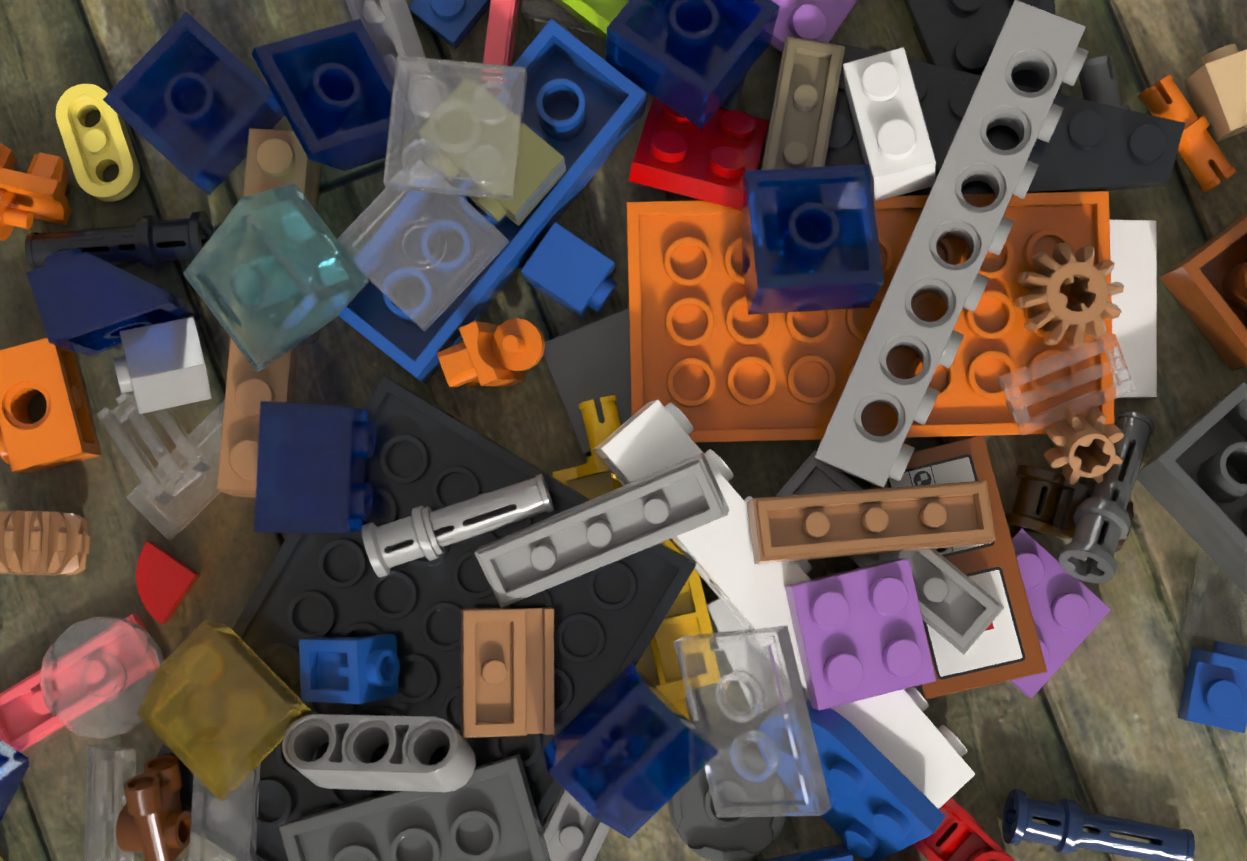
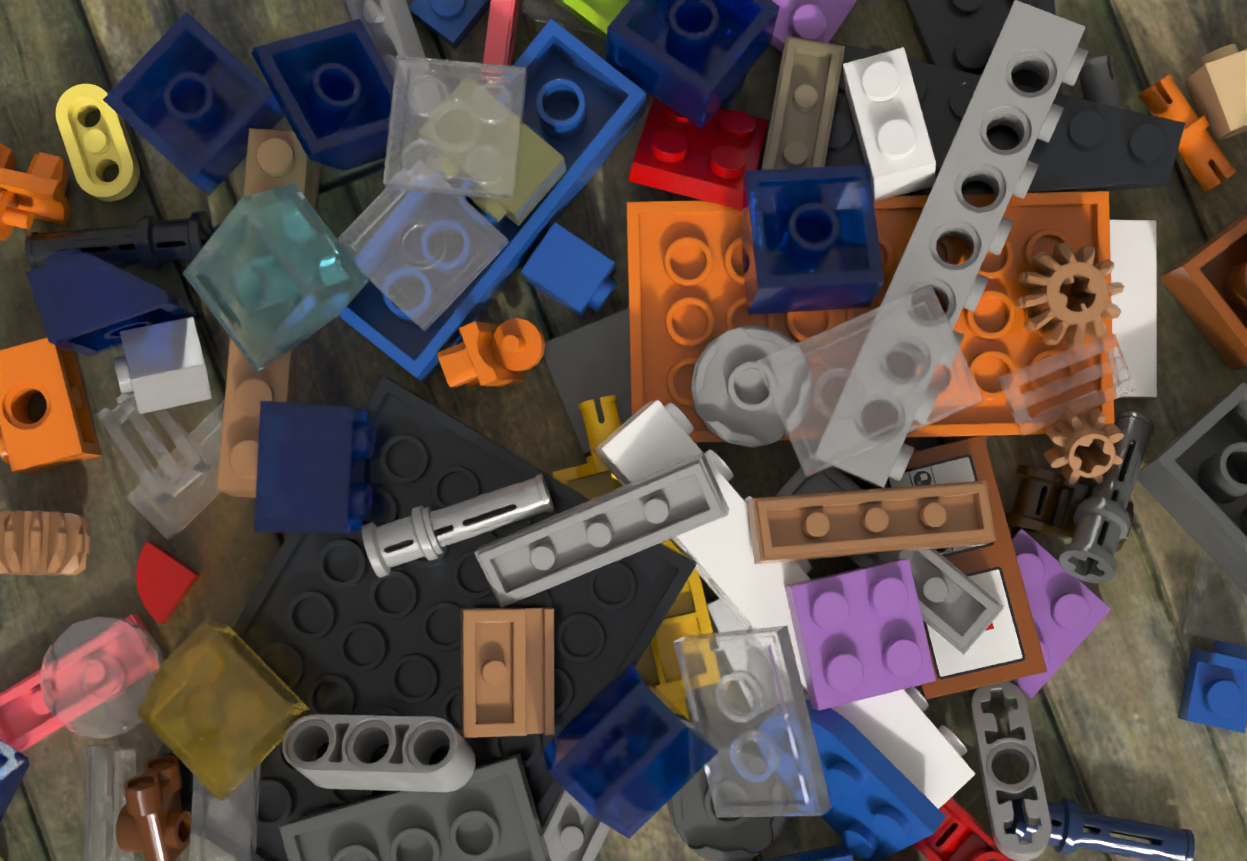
blue bracket [299,634,400,704] -> none
none -> light grey tile [690,325,813,447]
none -> clear tile [756,284,983,477]
none -> light grey beam [970,681,1052,861]

